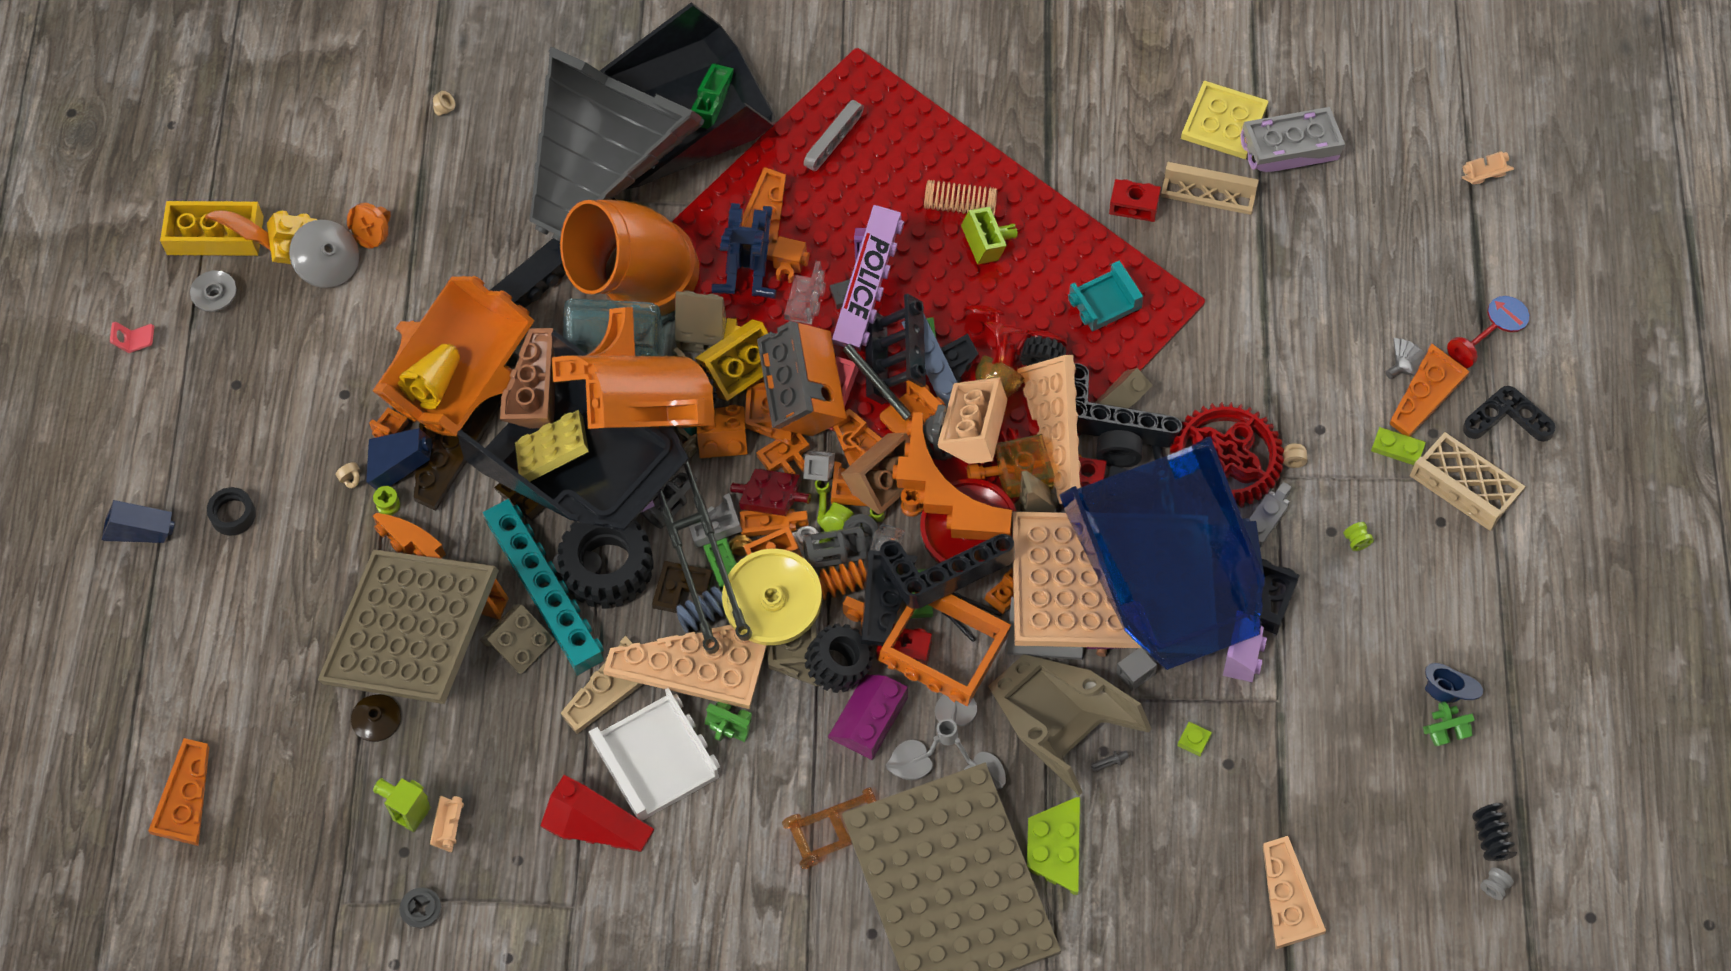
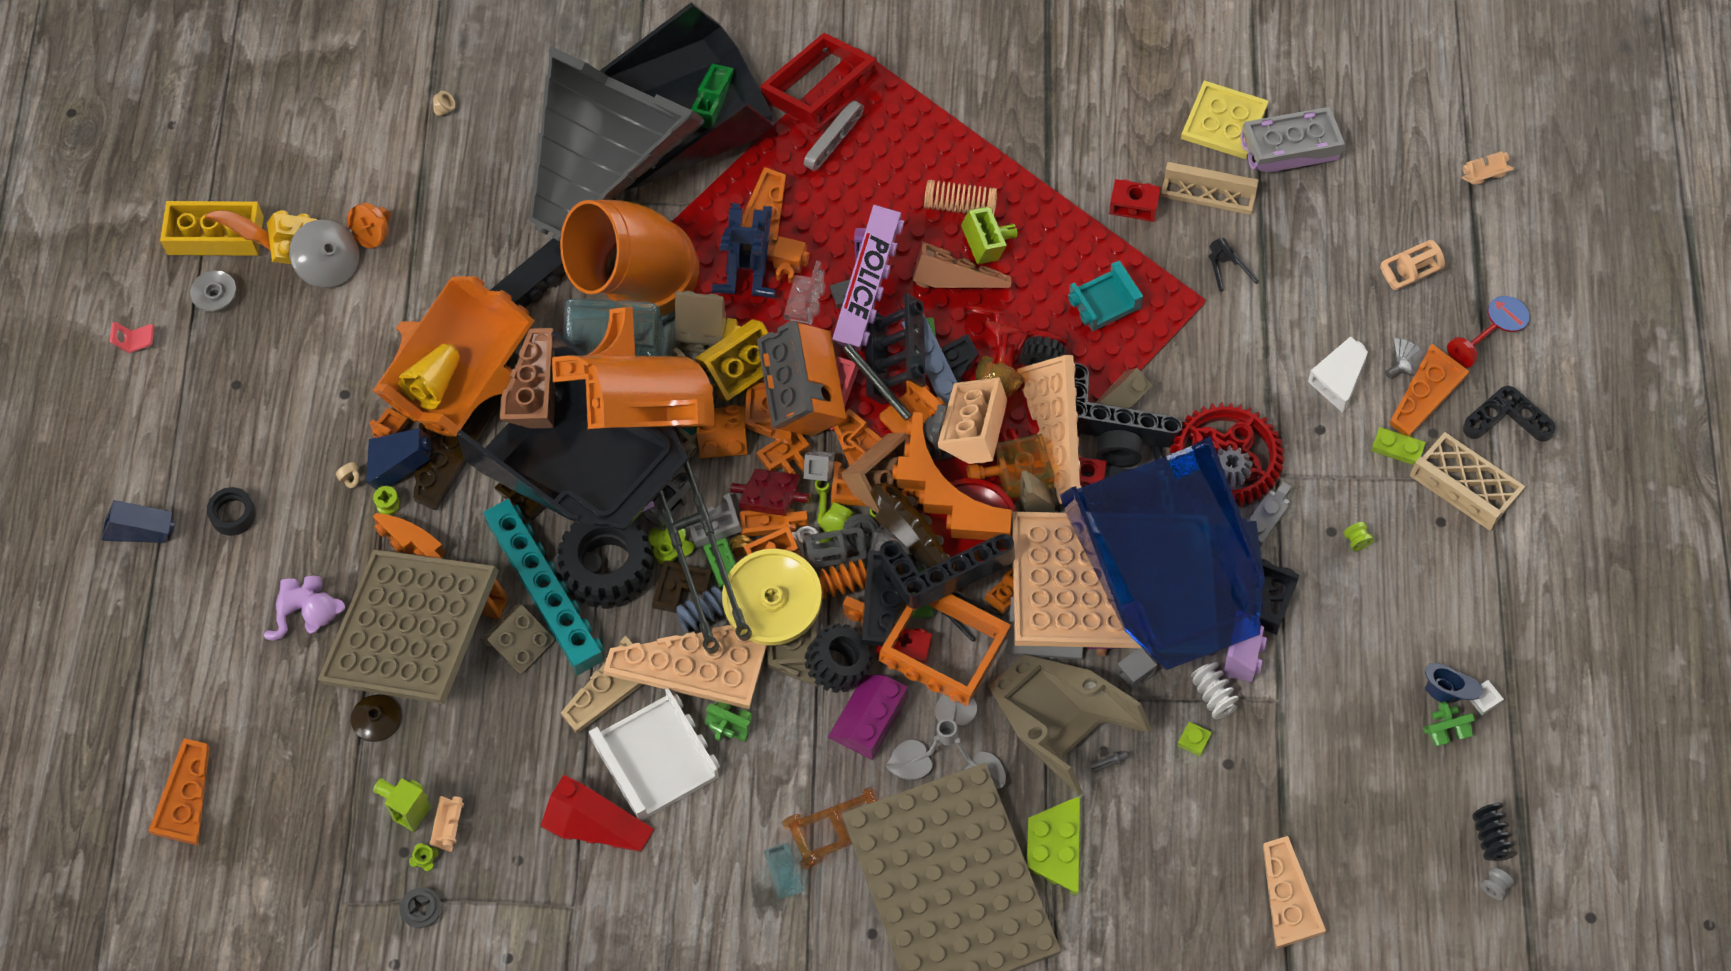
light yellow plate [515,410,589,482] -> none
tan tile [1283,443,1308,468] -> none
none -> lavender animal [264,576,345,641]
none -> lime plate [409,843,439,871]
none -> lime plate [648,527,695,564]
none -> red window [760,32,883,130]
none -> clear light blue slope [764,843,803,899]
none -> dark brown animal [871,483,967,593]
none -> nougat wedge [913,242,1011,288]
none -> white piece [1191,662,1239,719]
none -> black plant [1208,238,1259,292]
none -> light grey gear [1210,446,1252,488]
none -> white slope [1308,336,1368,413]
none -> light nougat piece [1380,239,1445,290]
none -> white plate [1470,680,1504,716]

